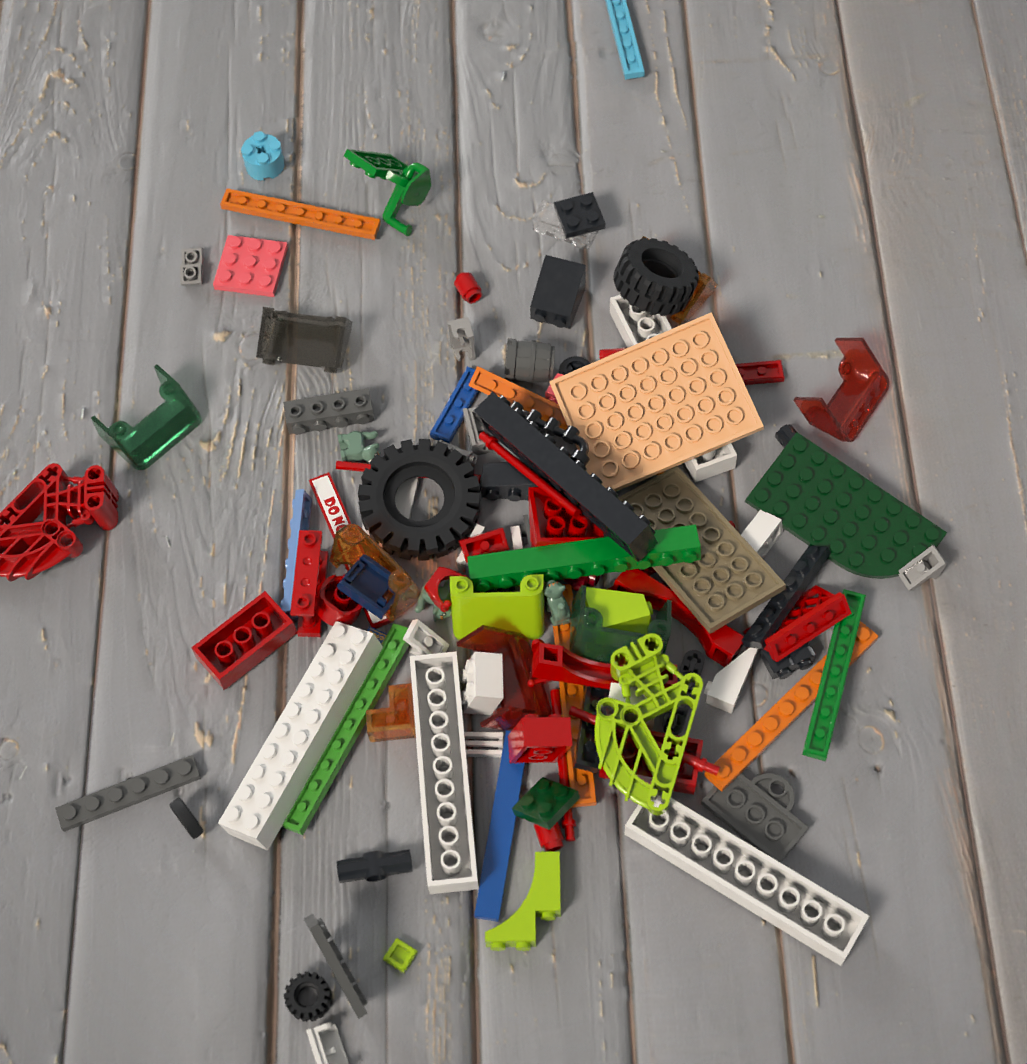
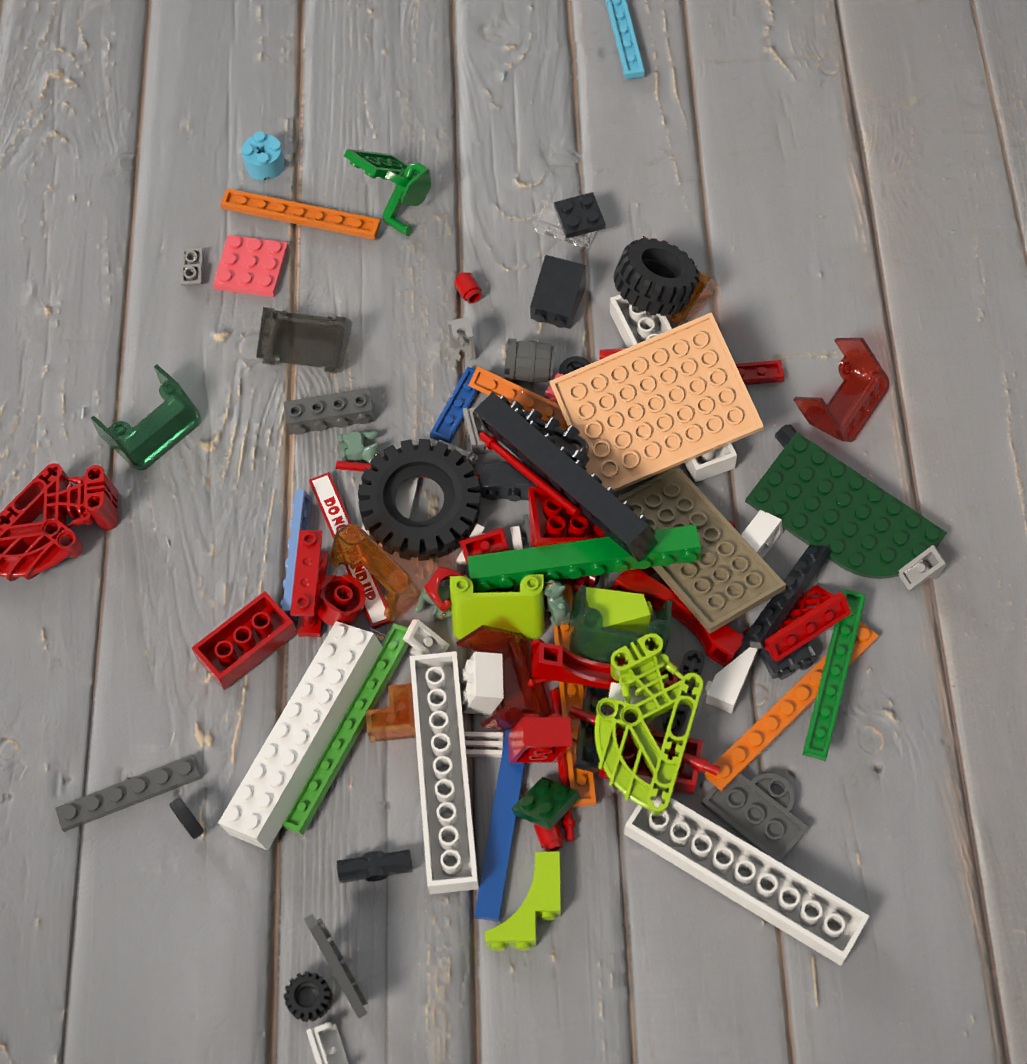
dark blue container [337,554,408,619] -> none
lime tile [383,938,418,974] -> none

